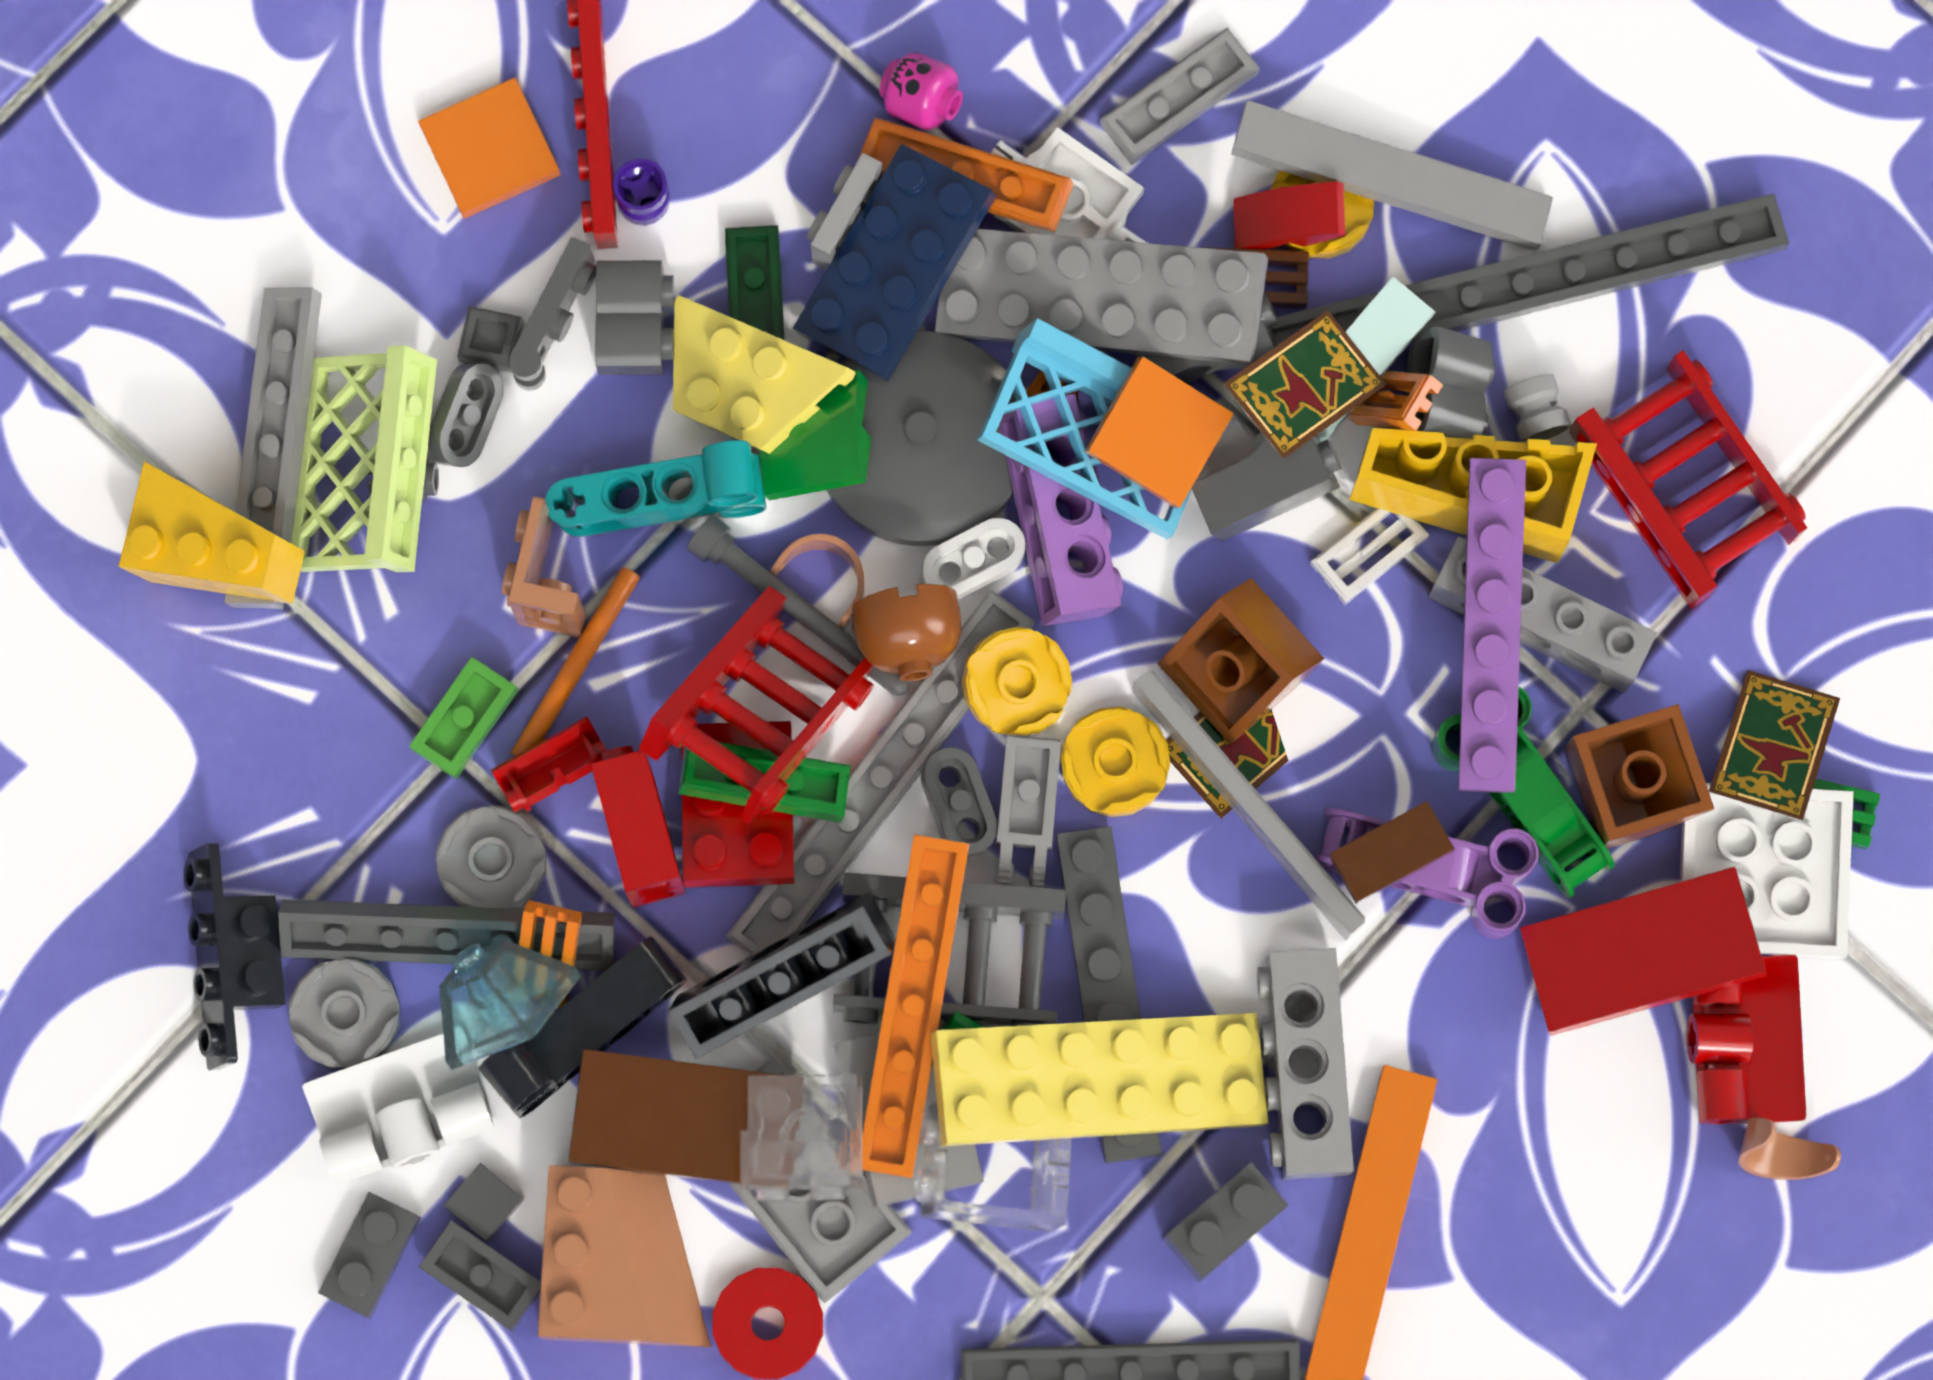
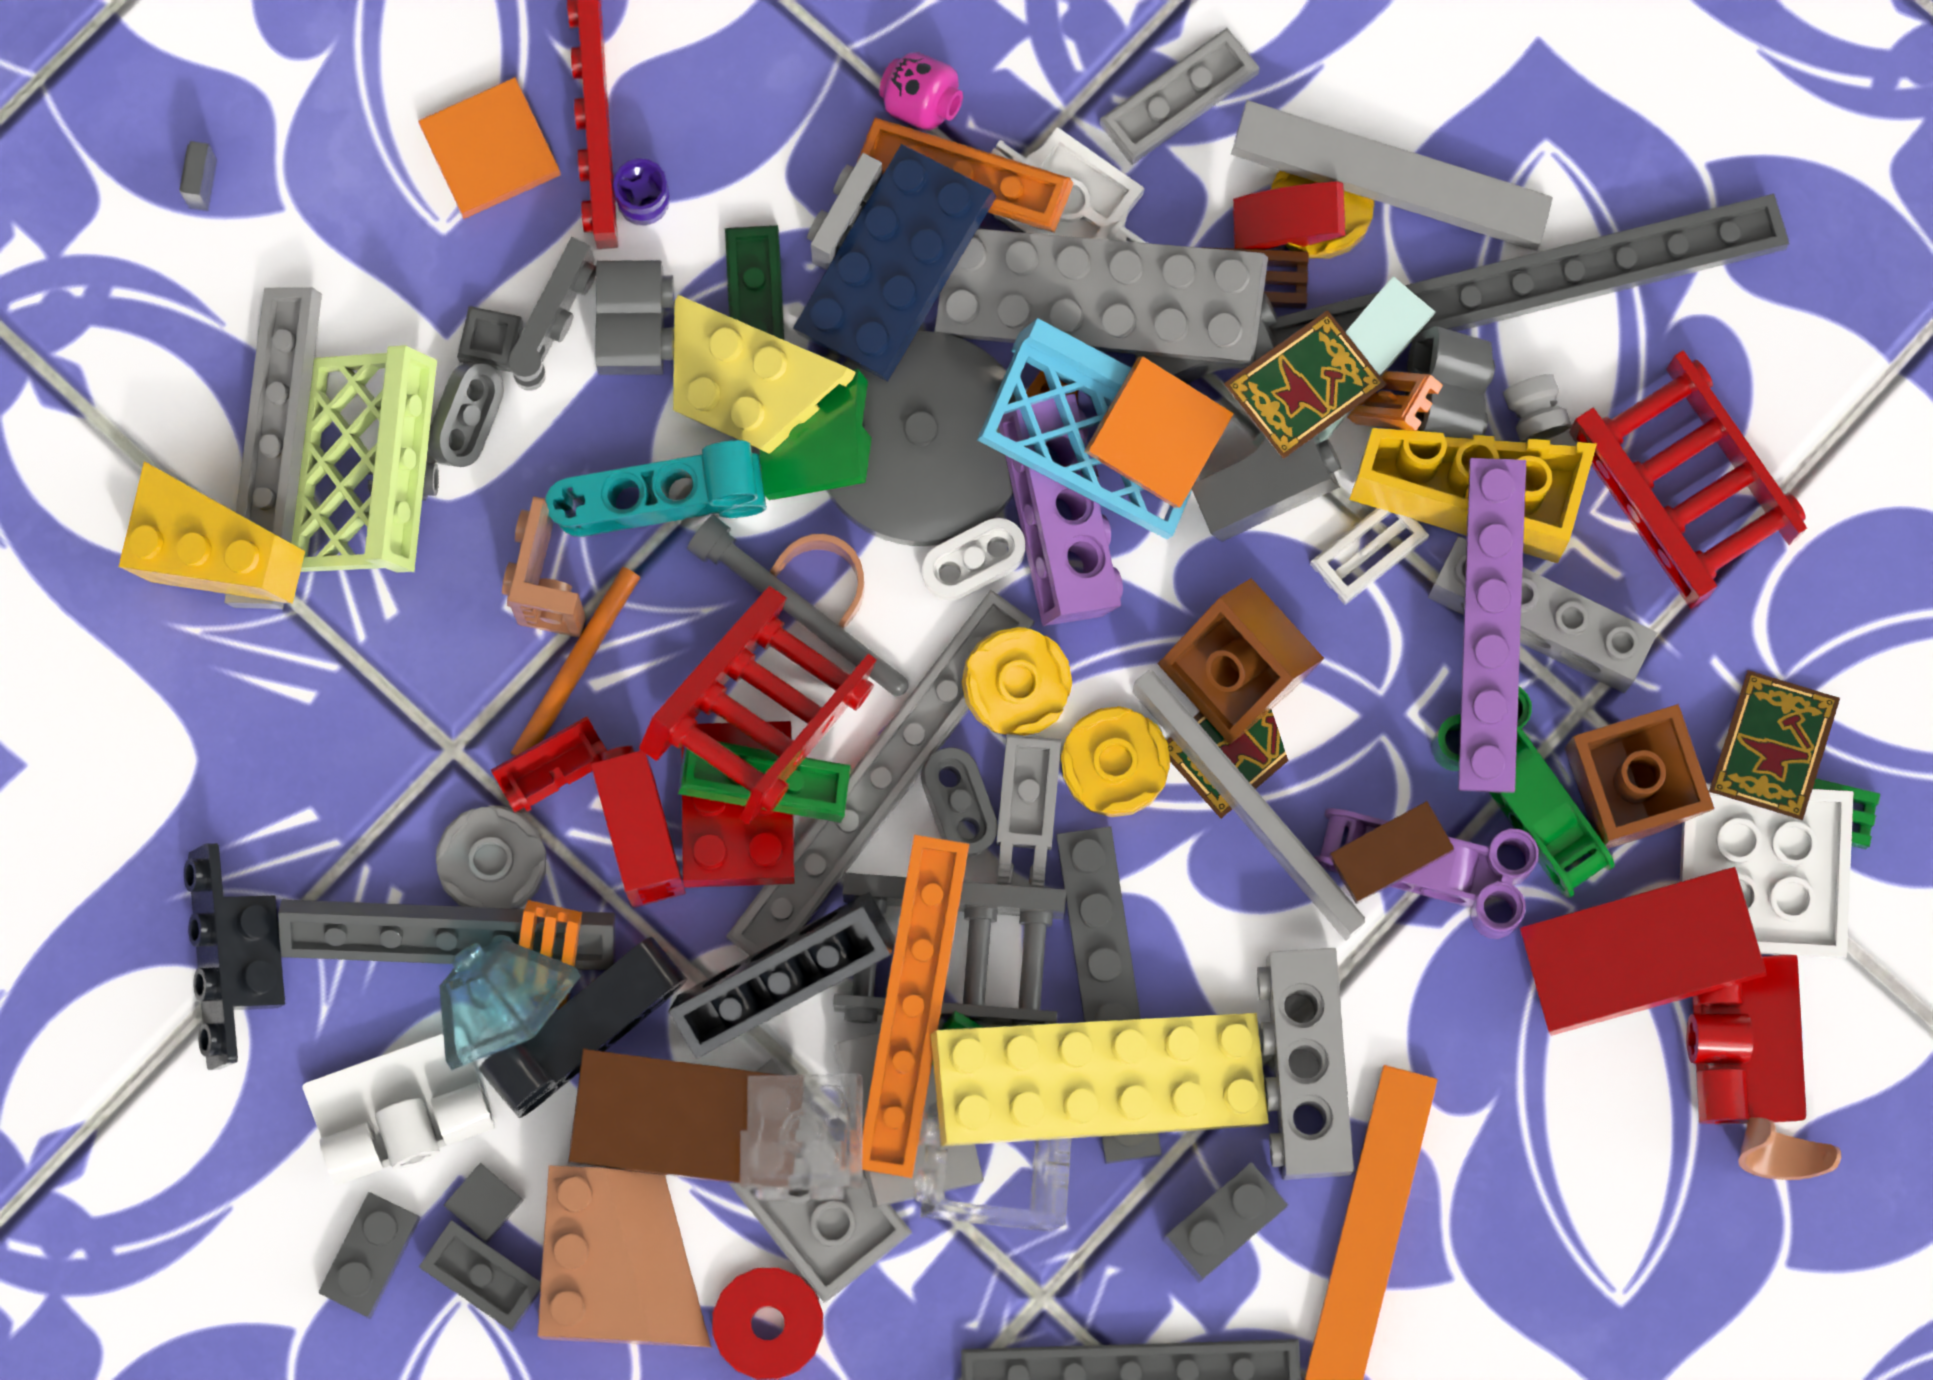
light grey tile [289,958,401,1069] -> none
bright green plate [409,656,519,780] -> none
dark orange cylinder [851,584,962,681] -> none
none -> dark grey tile [179,141,217,211]

